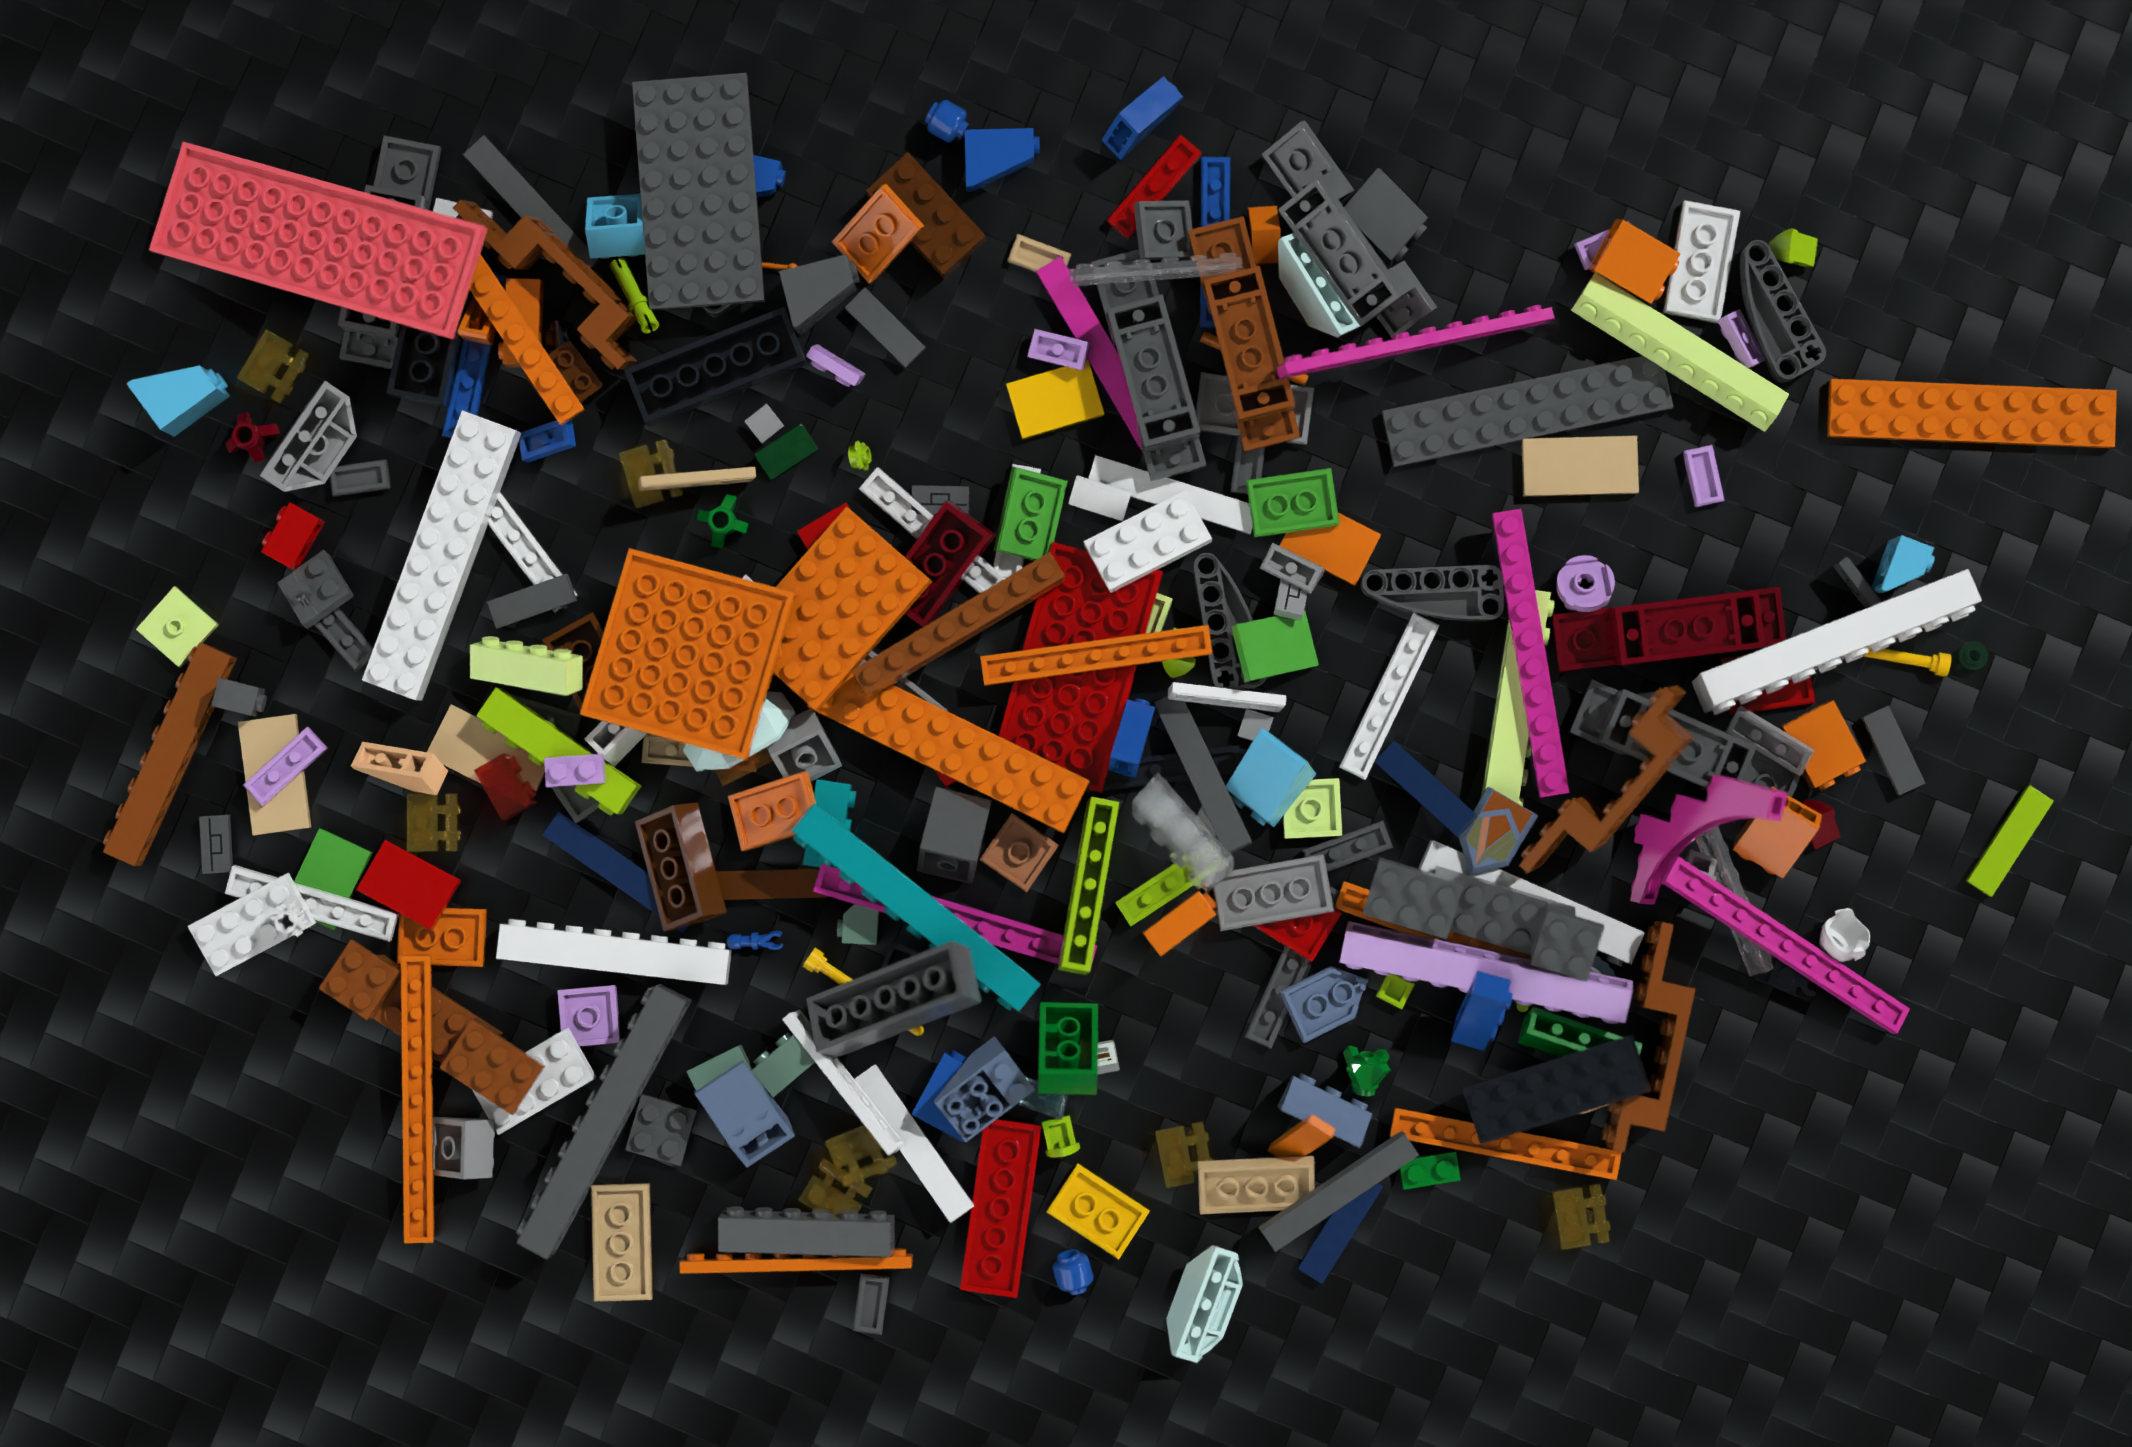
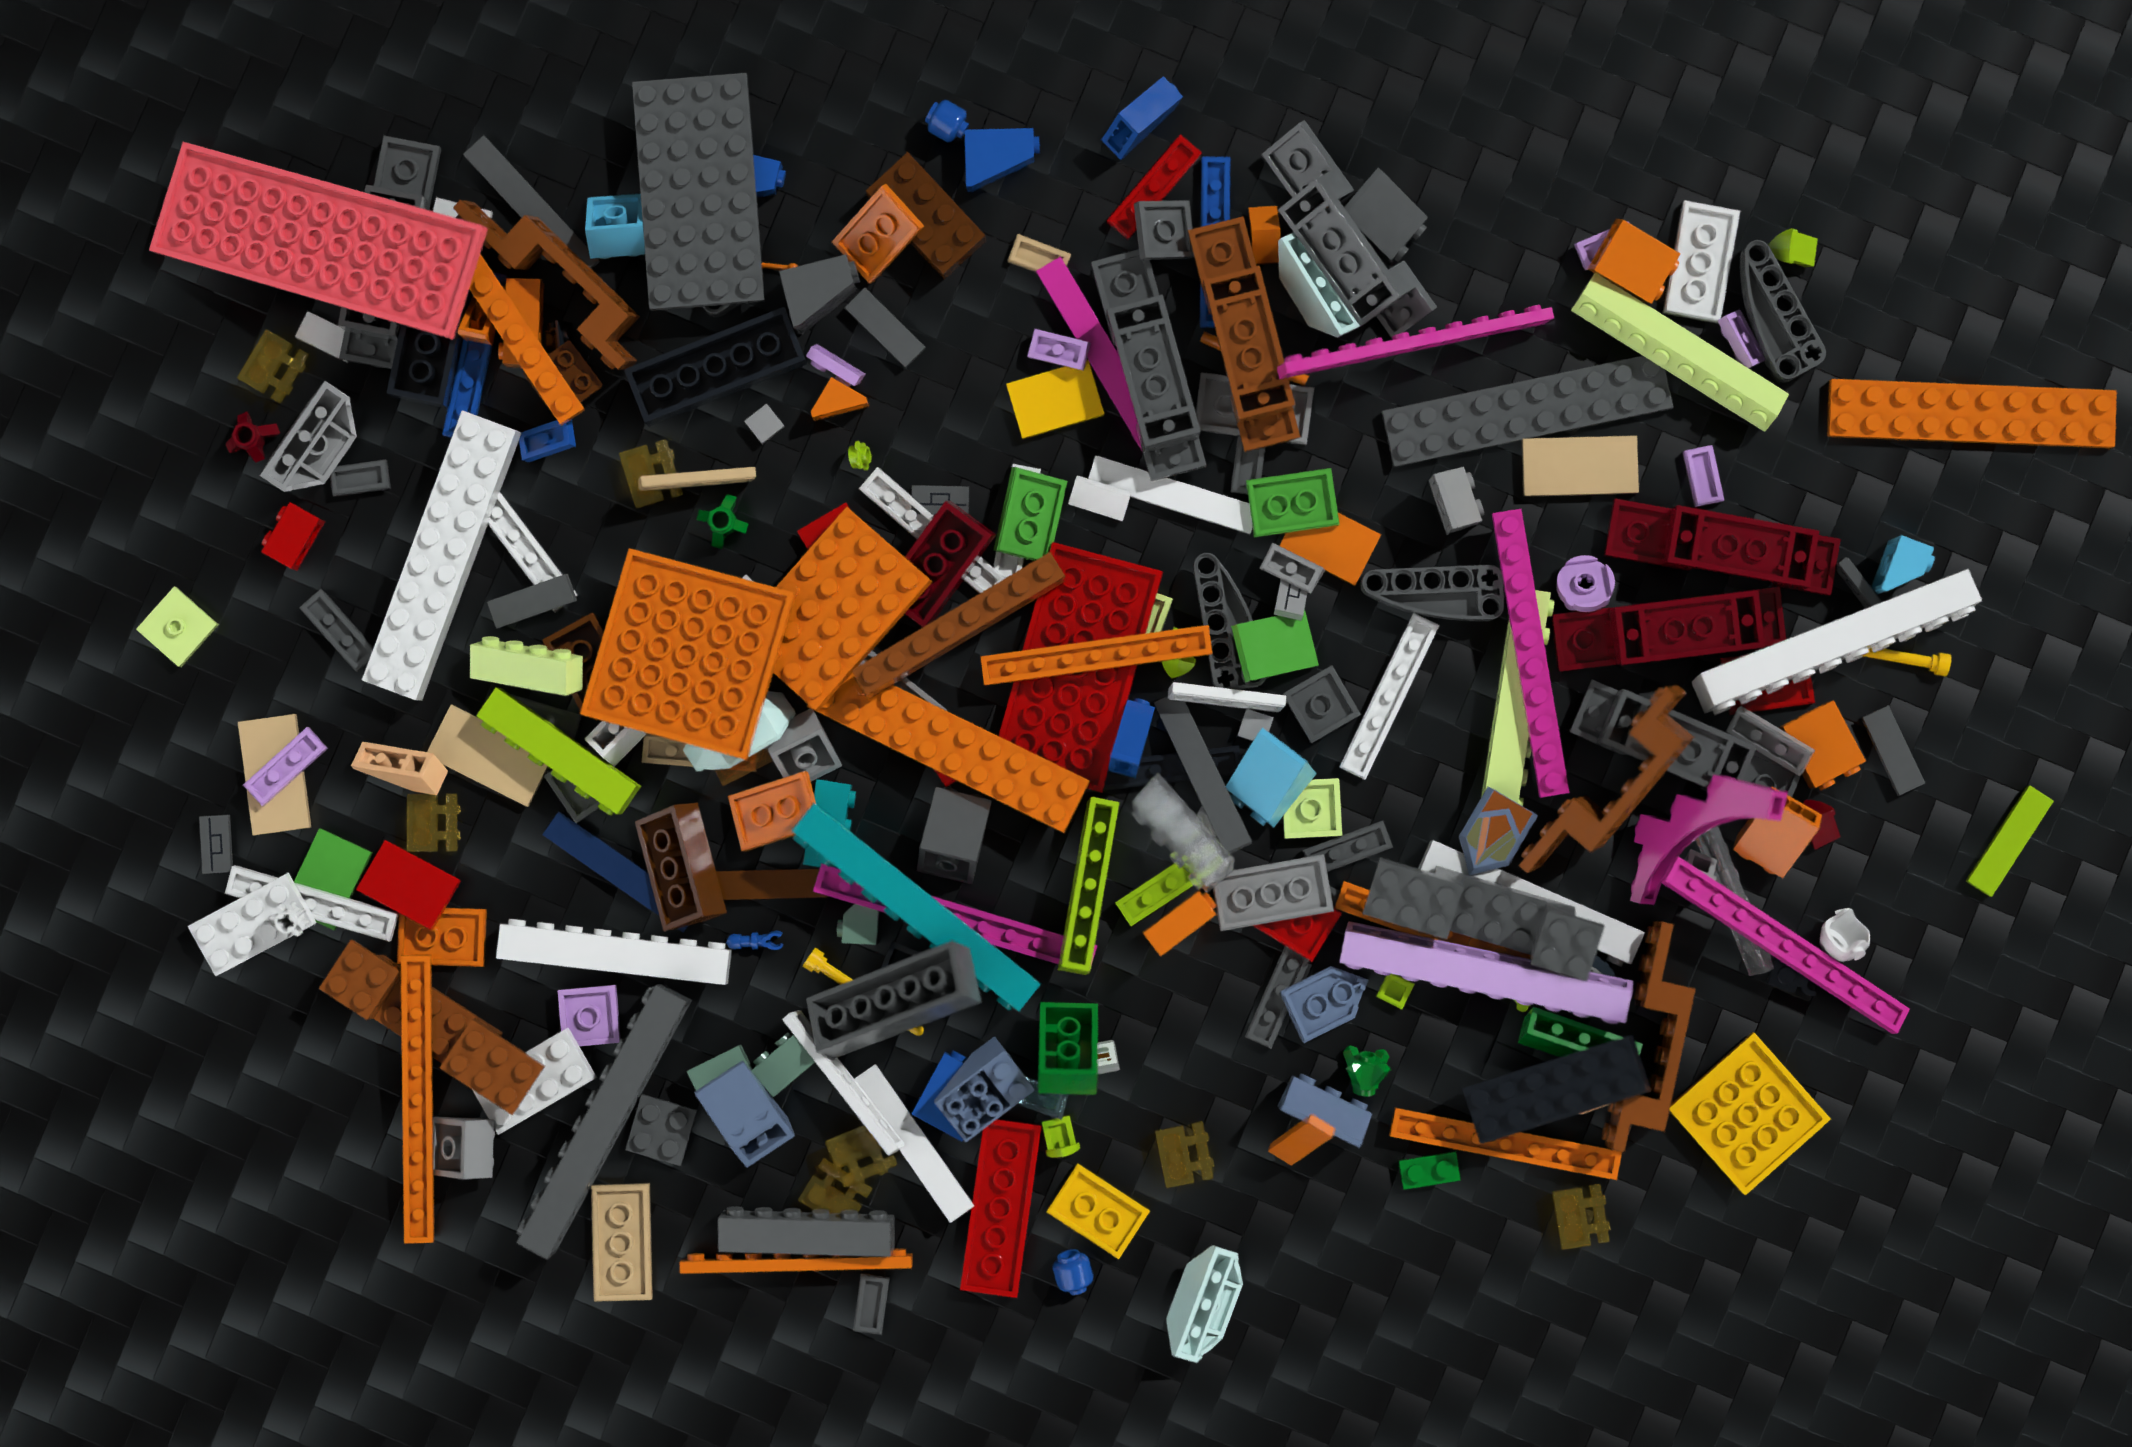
dark orange brick [103,642,237,866] -> none
medium azure slope [126,366,229,437] -> none
dark grey slope [211,678,267,717] -> none
dark grey hinge [277,550,354,629] -> none
clear red brick [474,753,537,821] -> none
lavender plate [544,754,606,787] -> none
lime pin [610,257,659,333] -> none
dark green slope [755,424,819,481] -> none
nougat tile [980,813,1059,892] -> none
clear plate [1069,253,1243,286] -> none
white plate [1084,490,1212,593] -> none
tan tile [1198,1156,1315,1214] -> none
dark grey tile [1259,1130,1419,1252] -> none
dark blue tile [1297,1183,1384,1284] -> none
dark blue tile [1374,741,1478,837] -> none
blue brick [1451,970,1513,1051] -> none
clear green plate [1958,641,1988,670] -> none
none -> white tile [295,311,348,363]
none -> orange slope [811,377,869,421]
none -> dark grey plate [1282,665,1361,743]
none -> light grey slope [1428,467,1484,534]
none -> dark red bracket [1604,499,1841,596]
none -> yellow plate [1669,1032,1831,1195]

